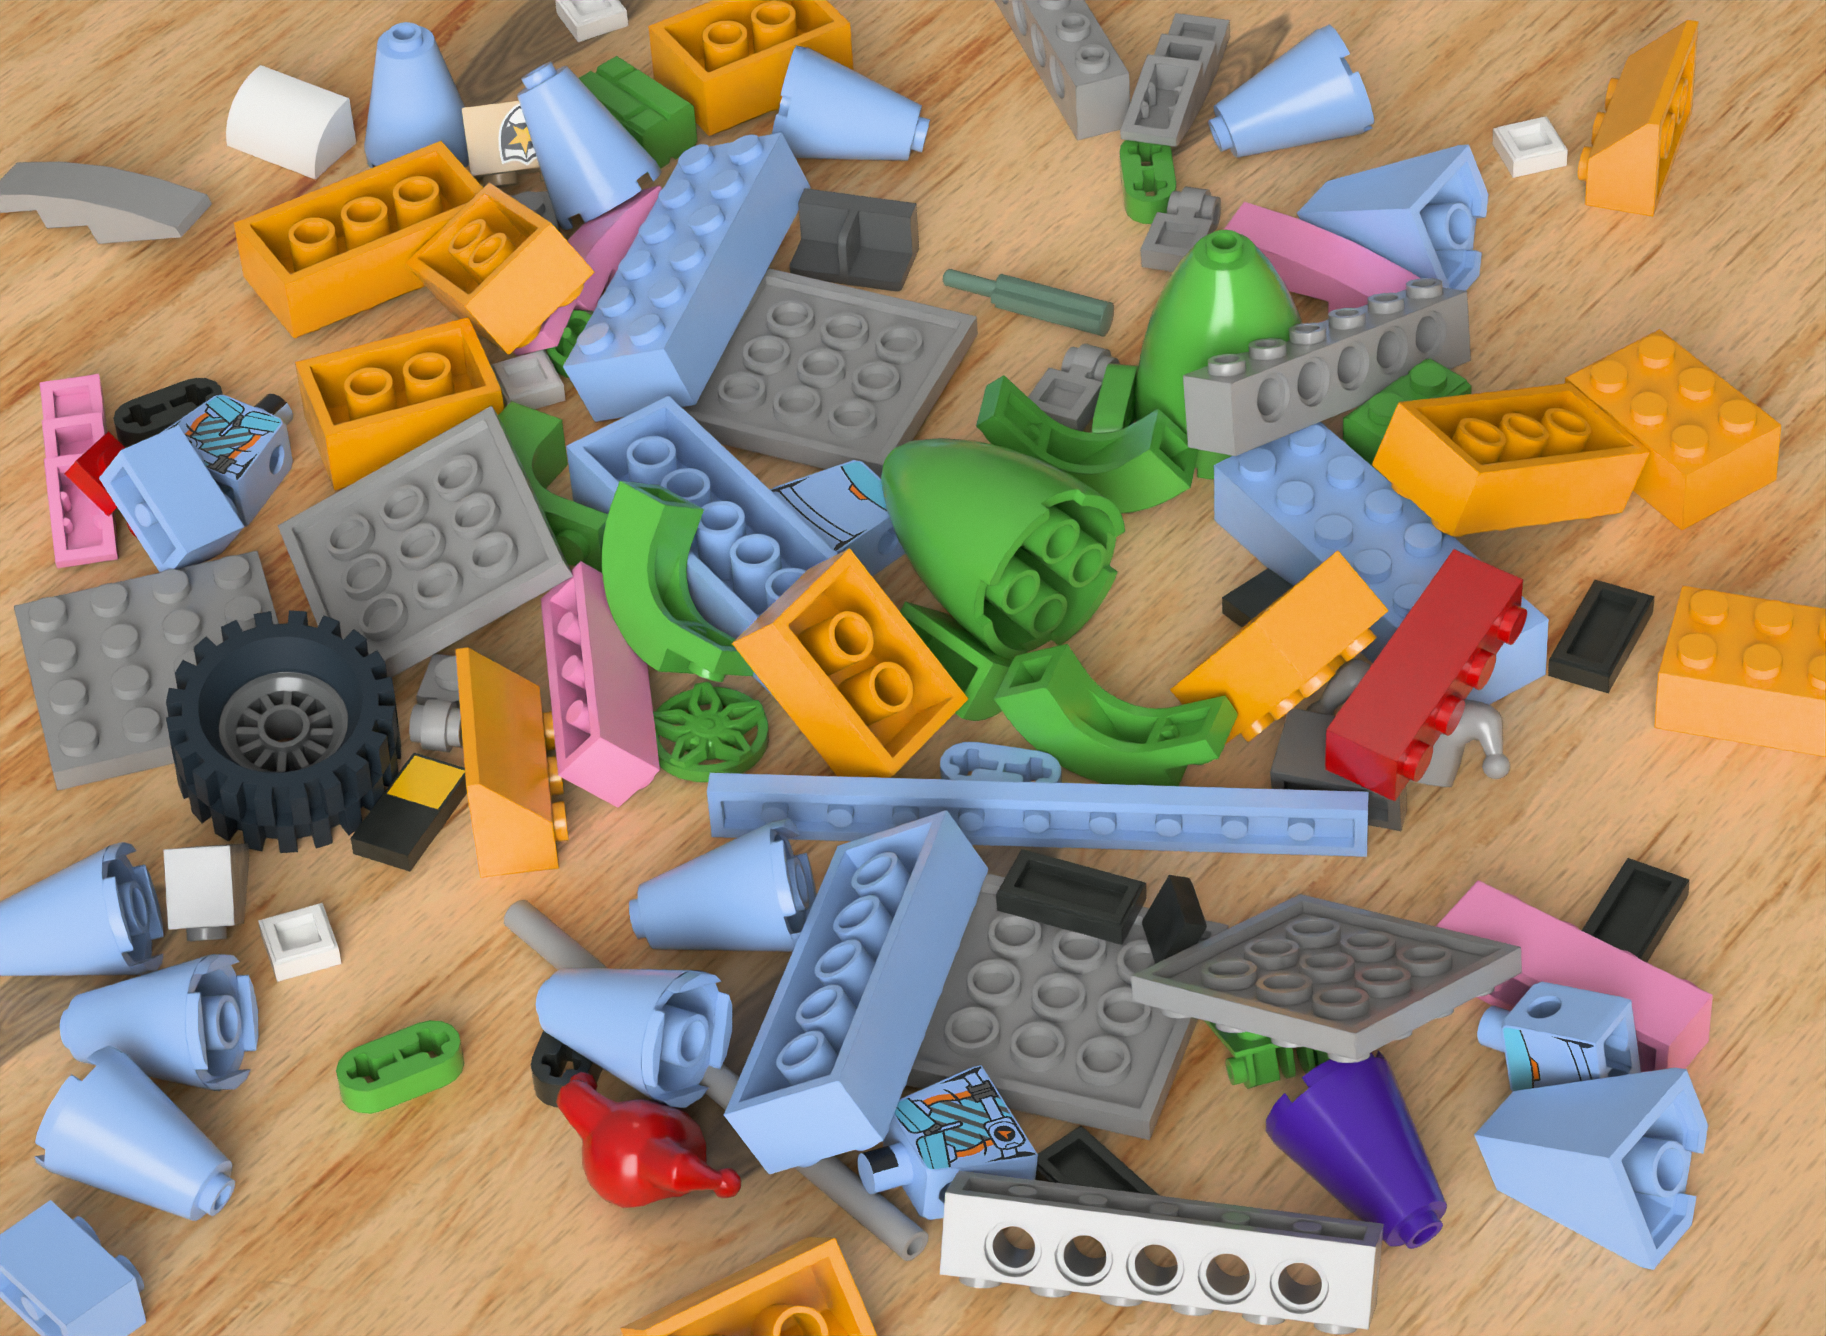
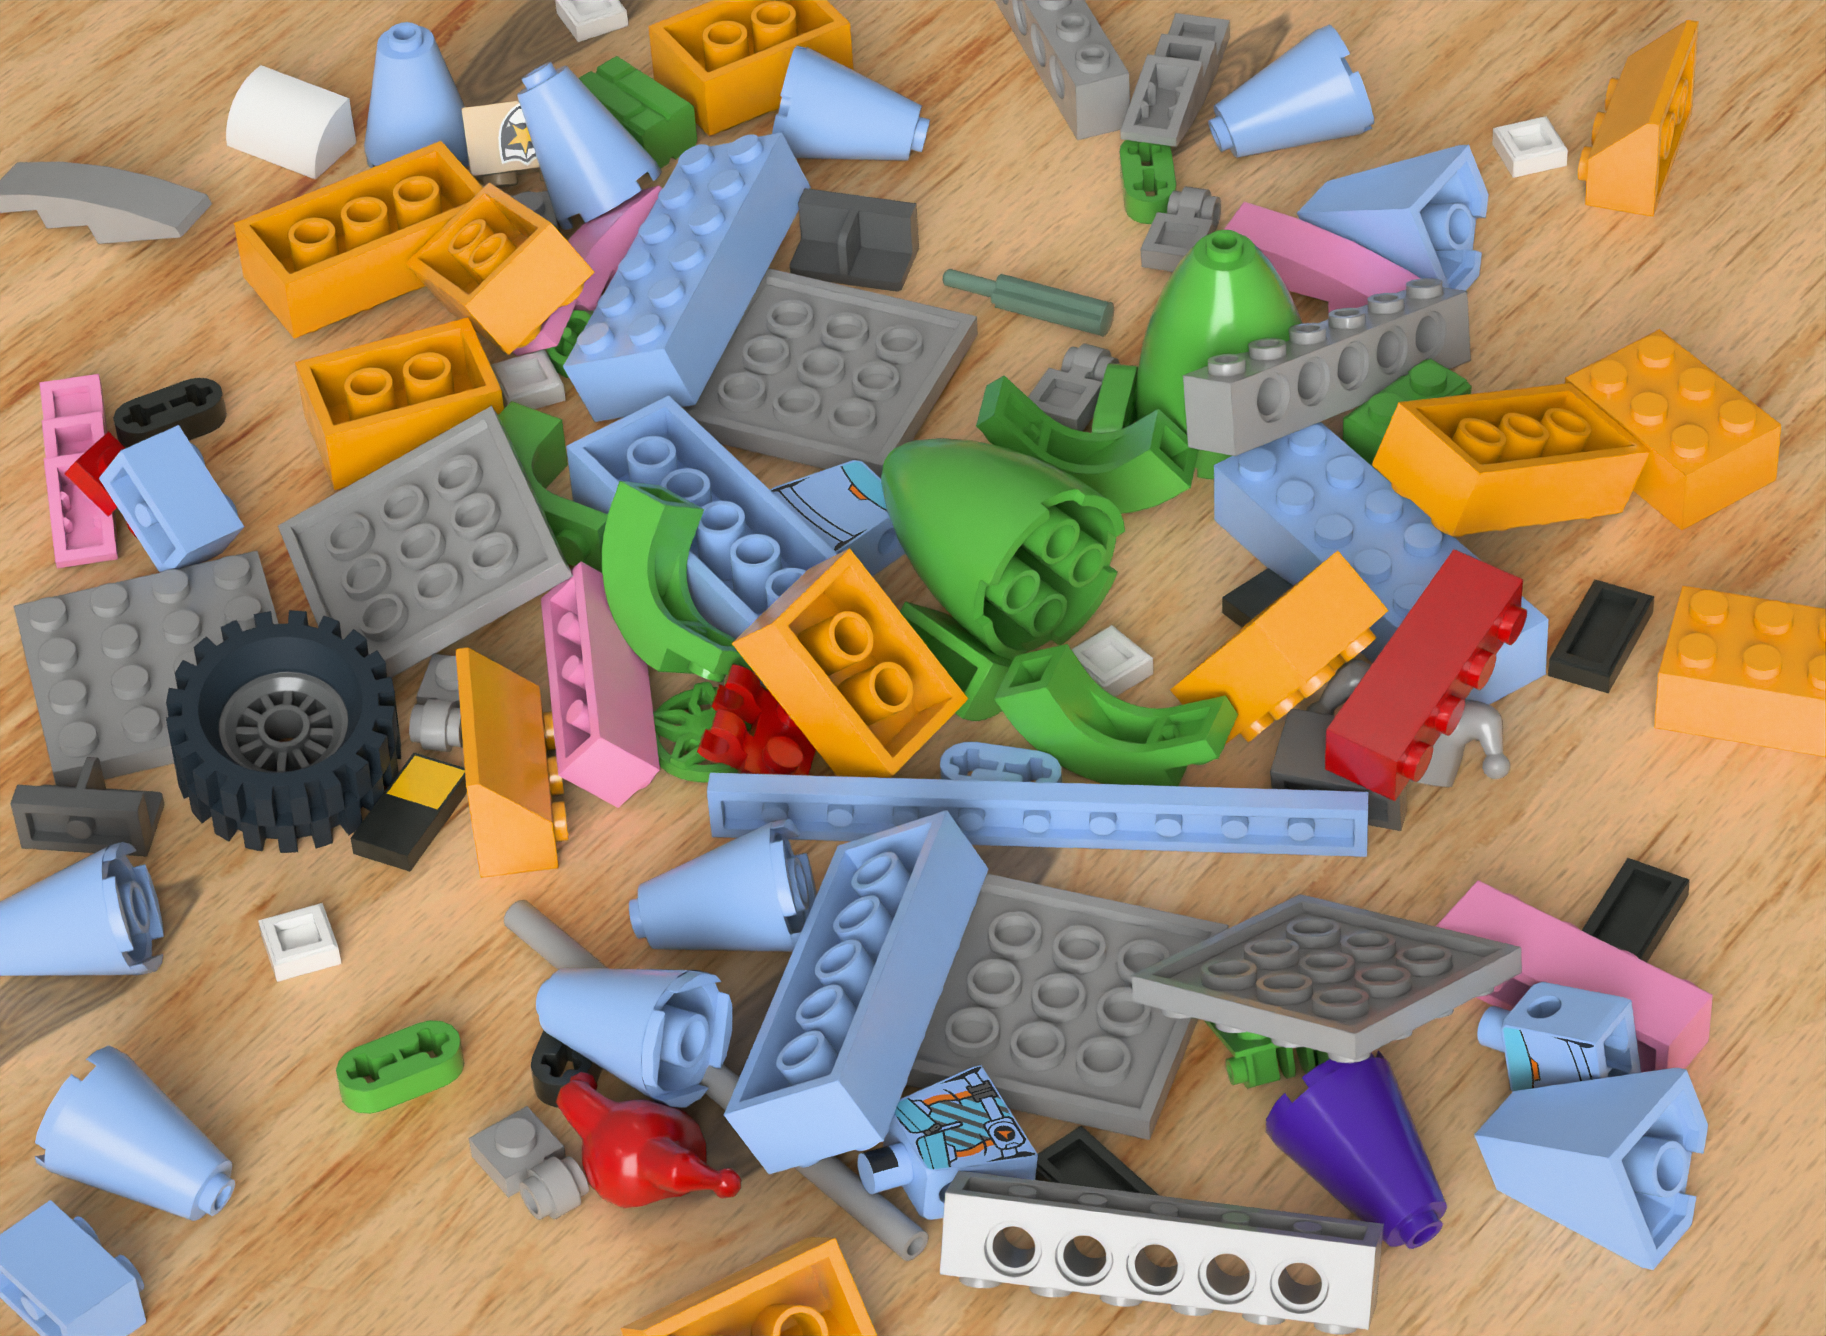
light blue cone [60,954,259,1091] -> none
torso [162,394,293,526] -> none
slope [163,843,249,941] -> none
pearl dark grey tile [996,849,1147,945] -> none
pearl dark grey tile [1141,875,1207,964] -> none
none -> dark grey panel [10,757,165,857]
none -> light grey plate [469,1106,589,1220]
none -> red plate [697,665,816,775]
none -> white tile [1071,625,1153,697]

